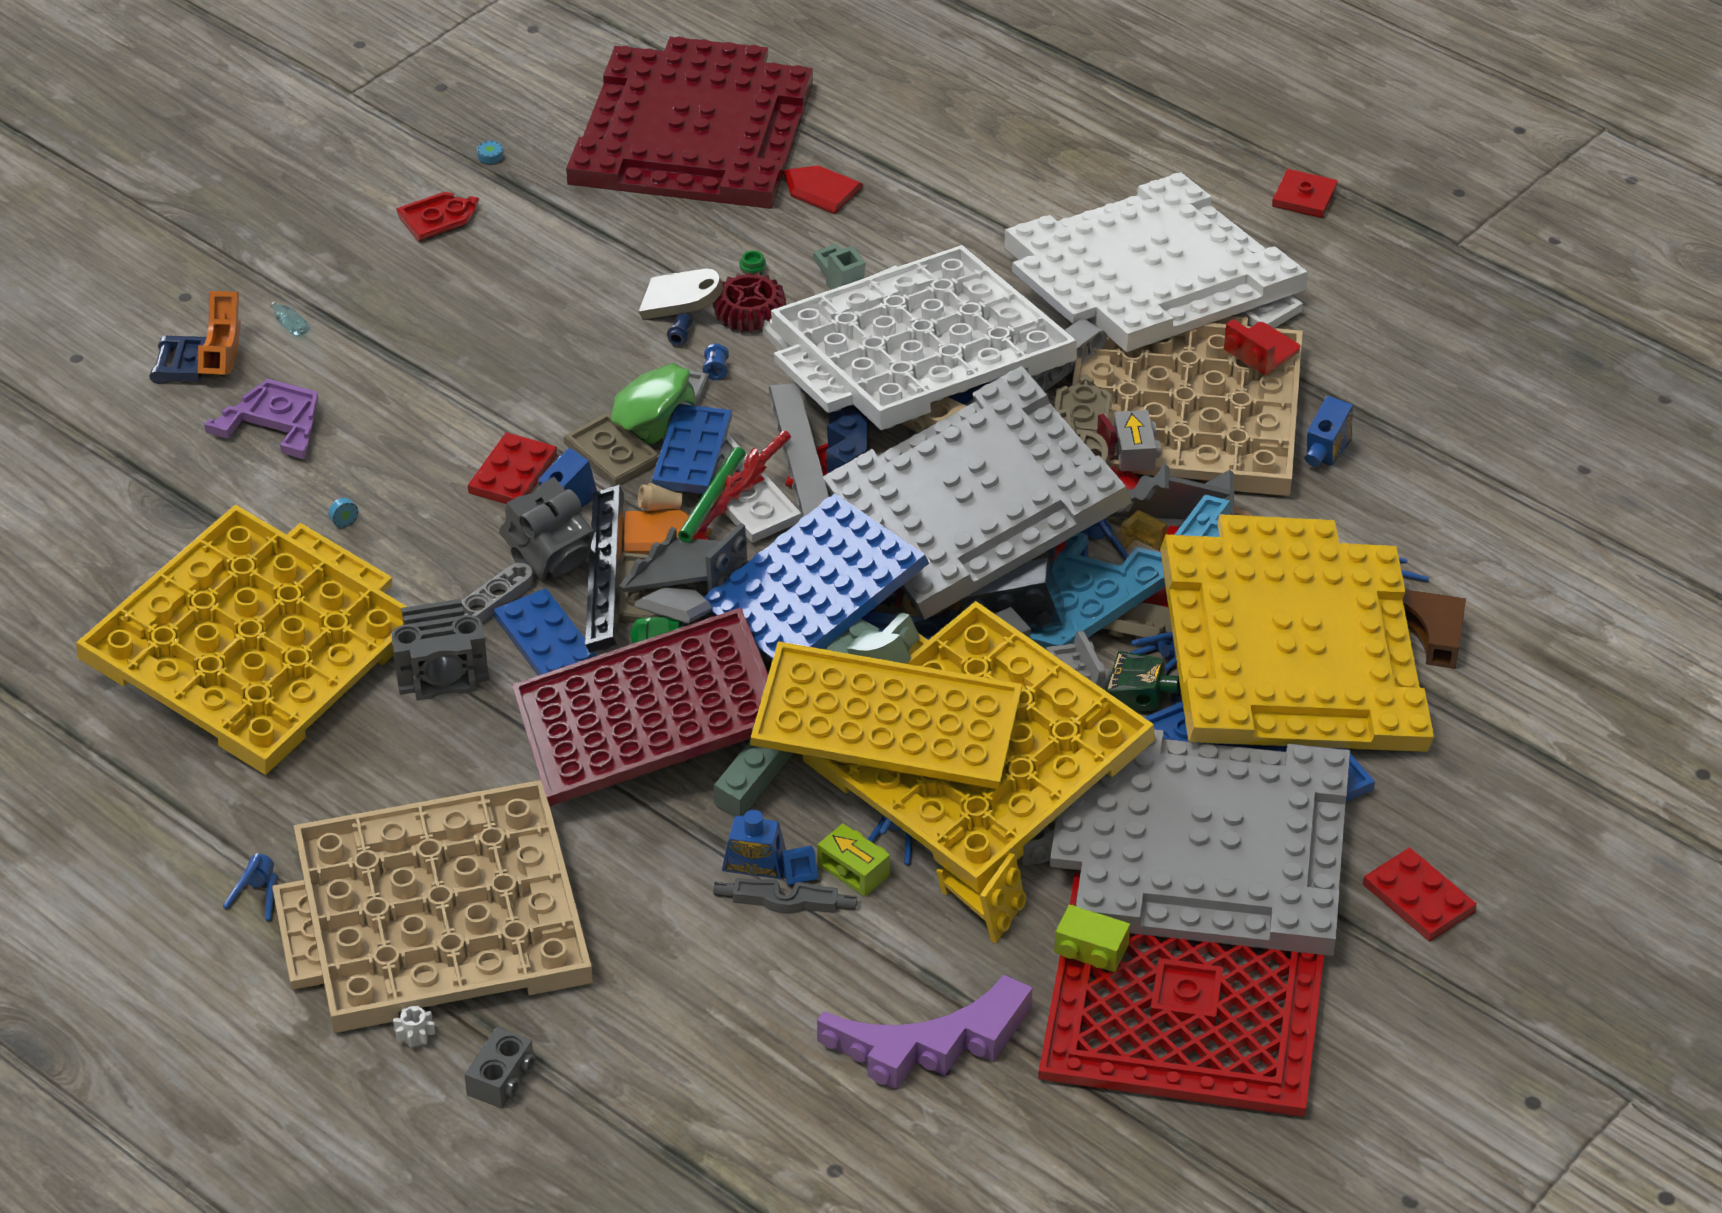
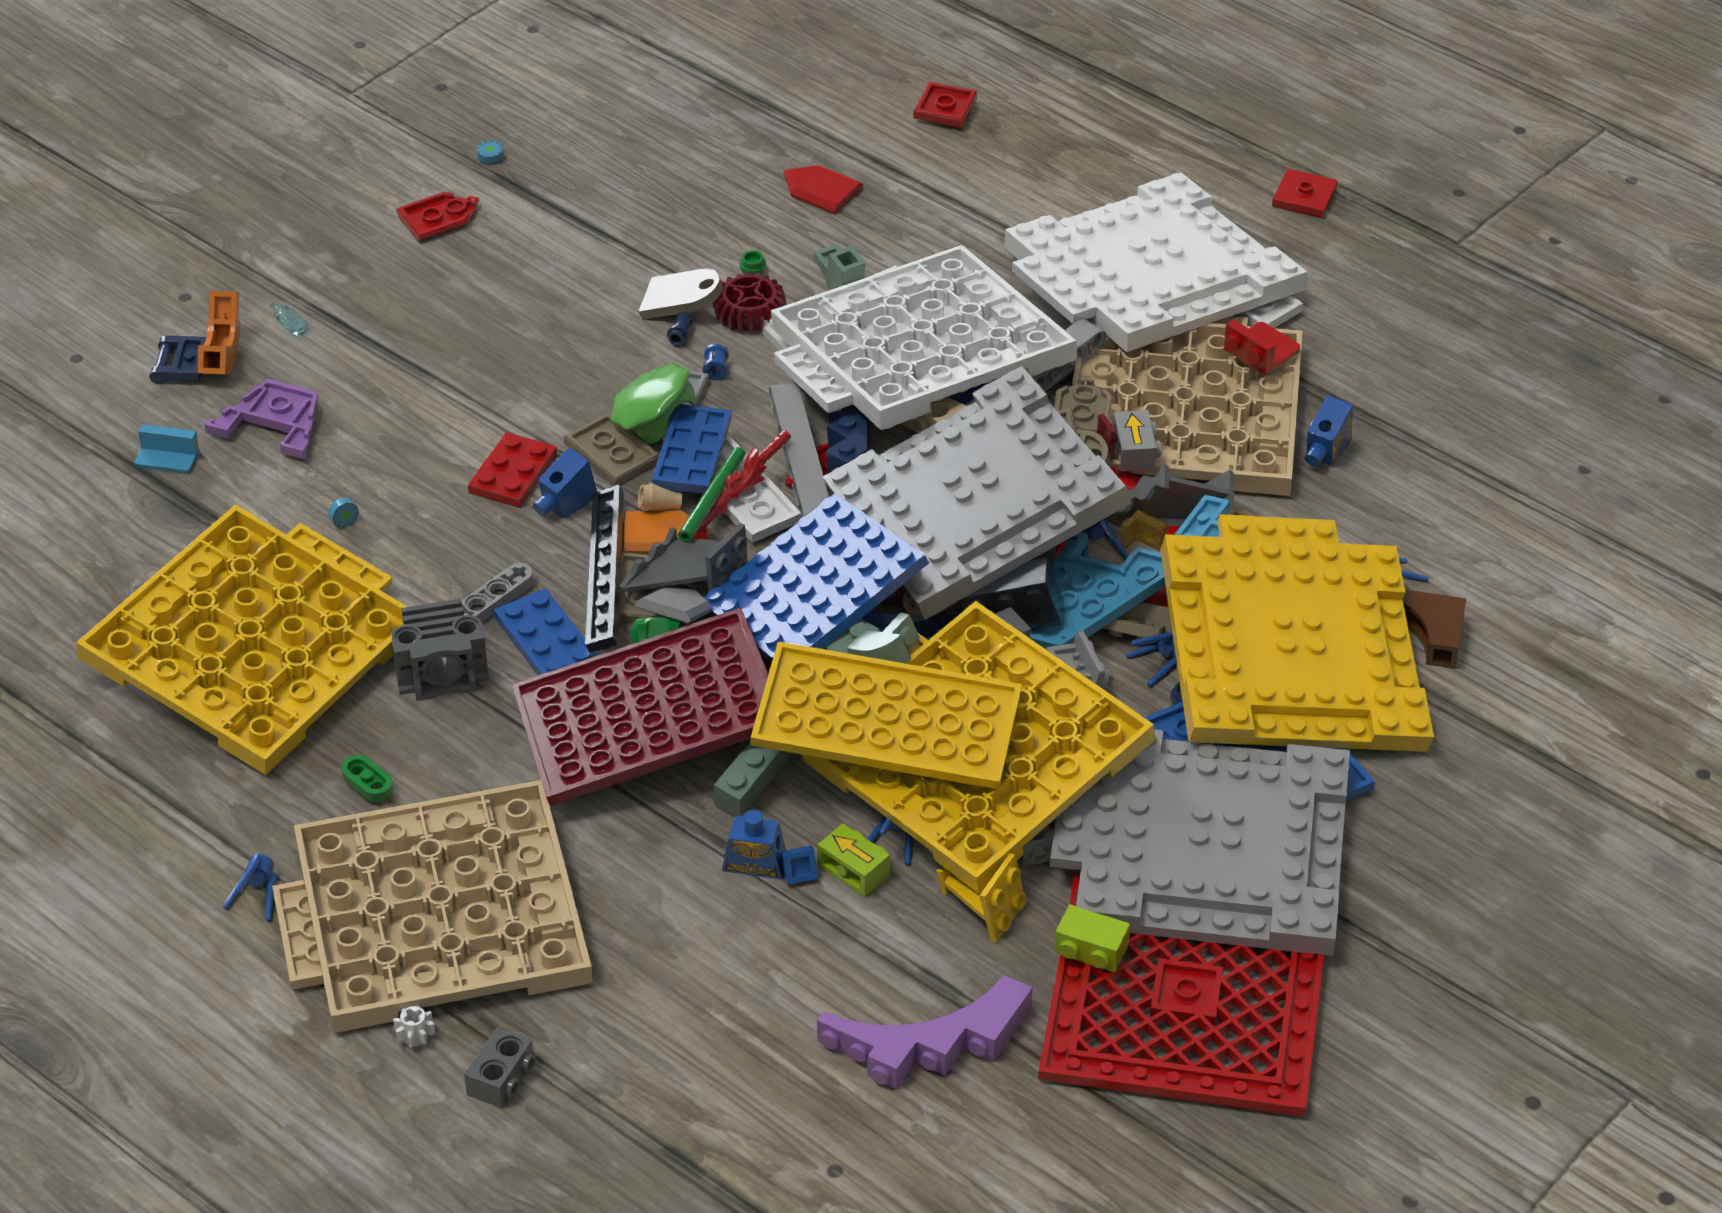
dark grey piece [499,477,595,582] -> none
dark red plate [566,36,813,209] -> none
dark grey piece [713,878,857,913] -> none
dark green torso [1106,651,1181,712] -> none
red plate [1363,847,1477,942] -> none
none -> dark azure panel [135,424,200,474]
none -> green plate [341,755,393,802]
none -> red plate [913,82,977,128]

